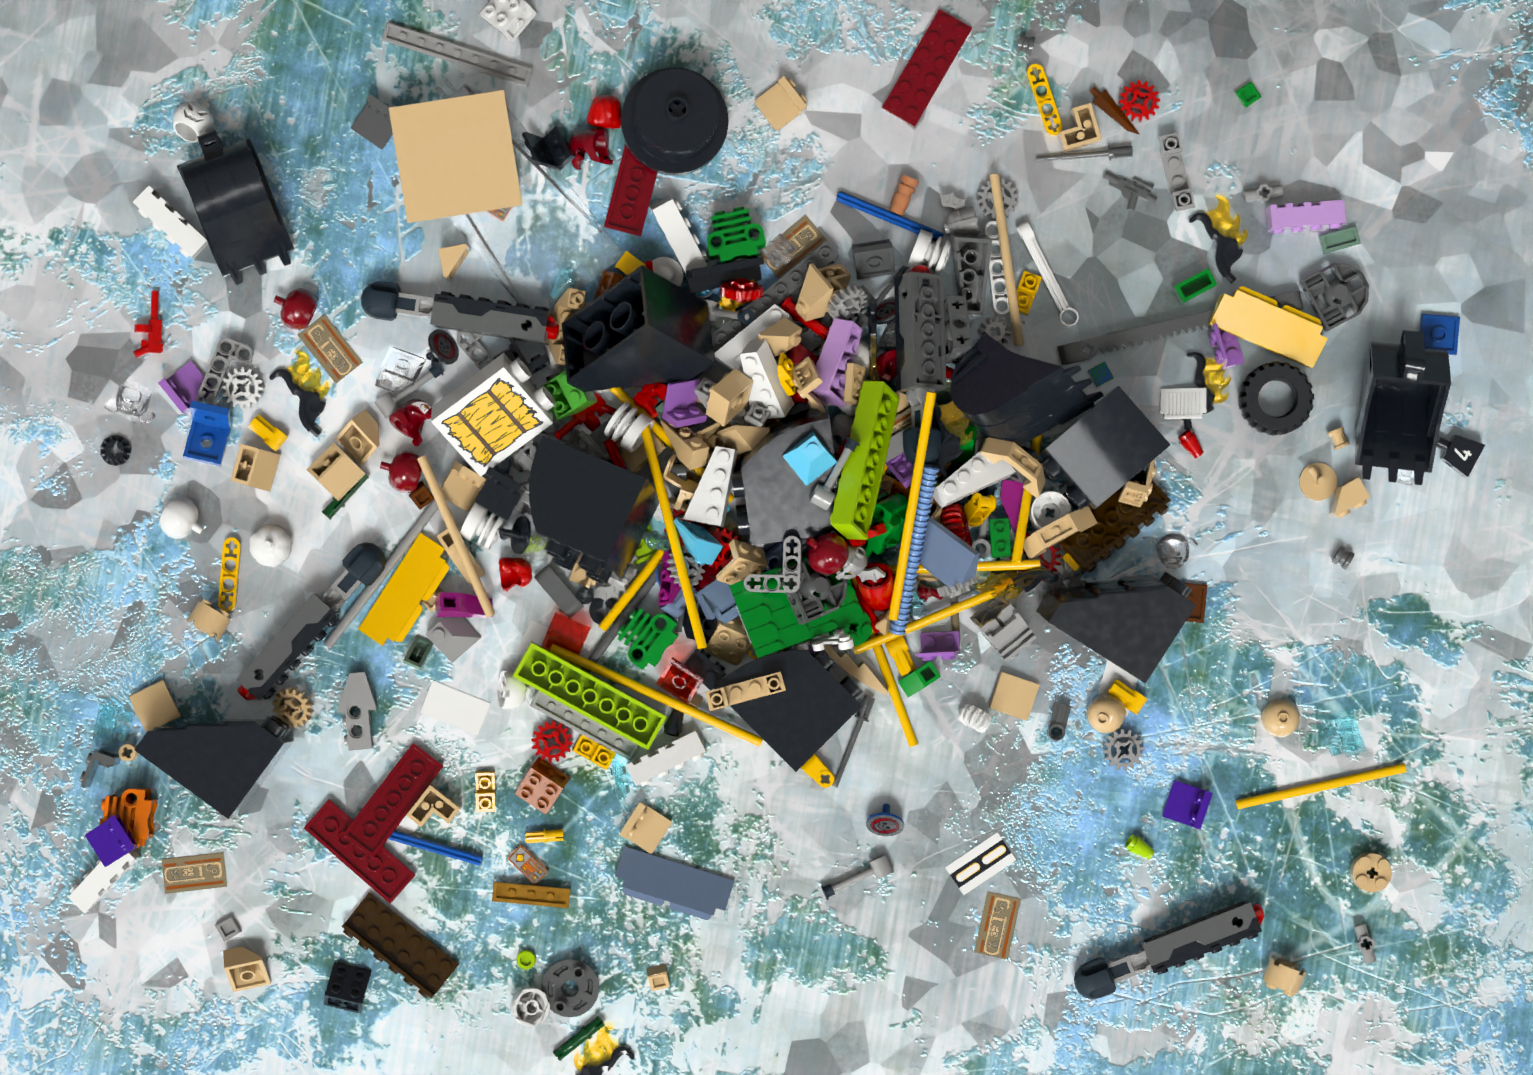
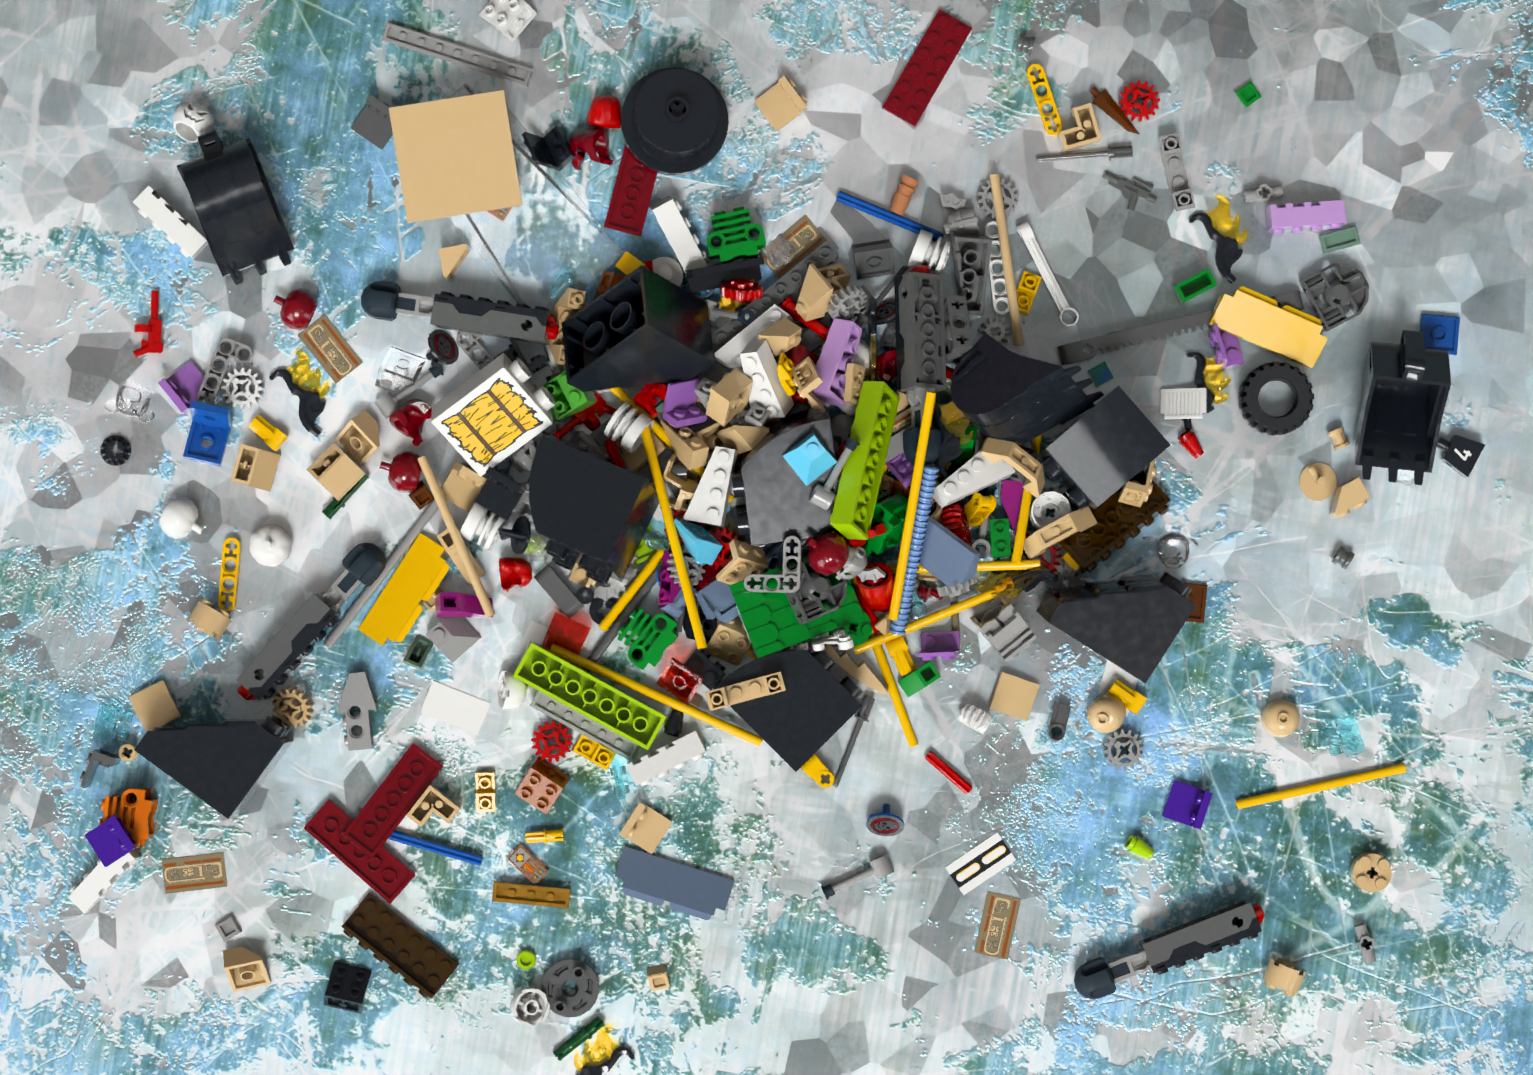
none -> red axle [925,751,973,794]

